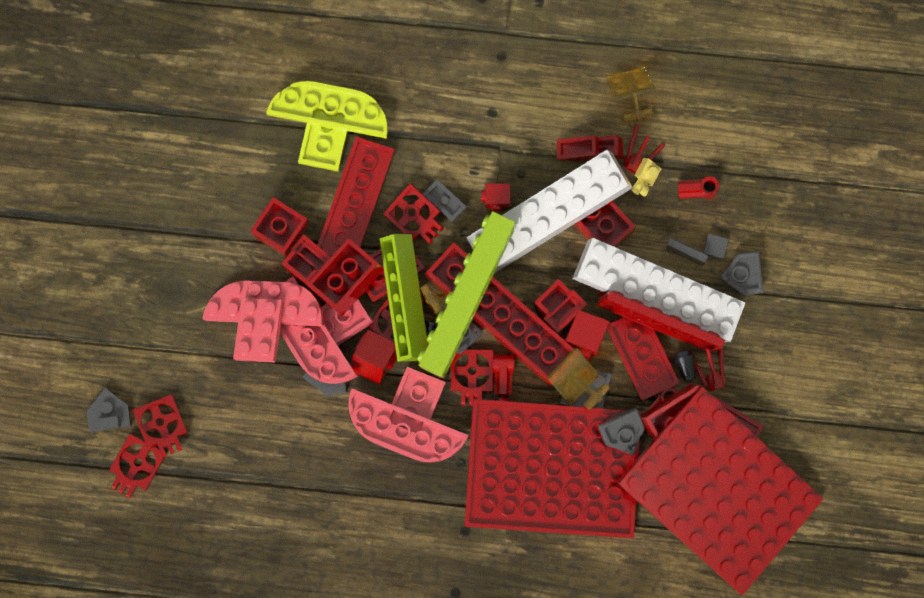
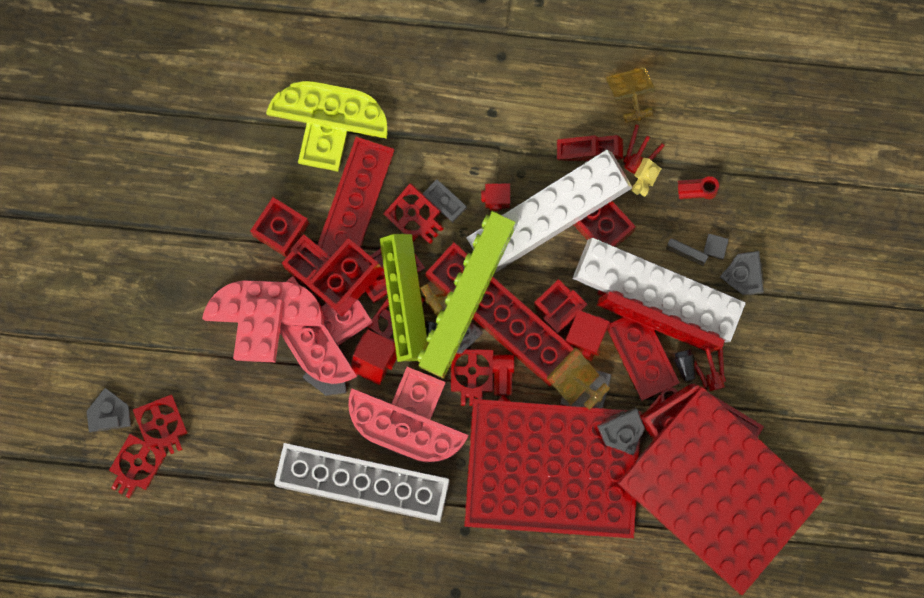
none -> white brick [274,443,450,523]

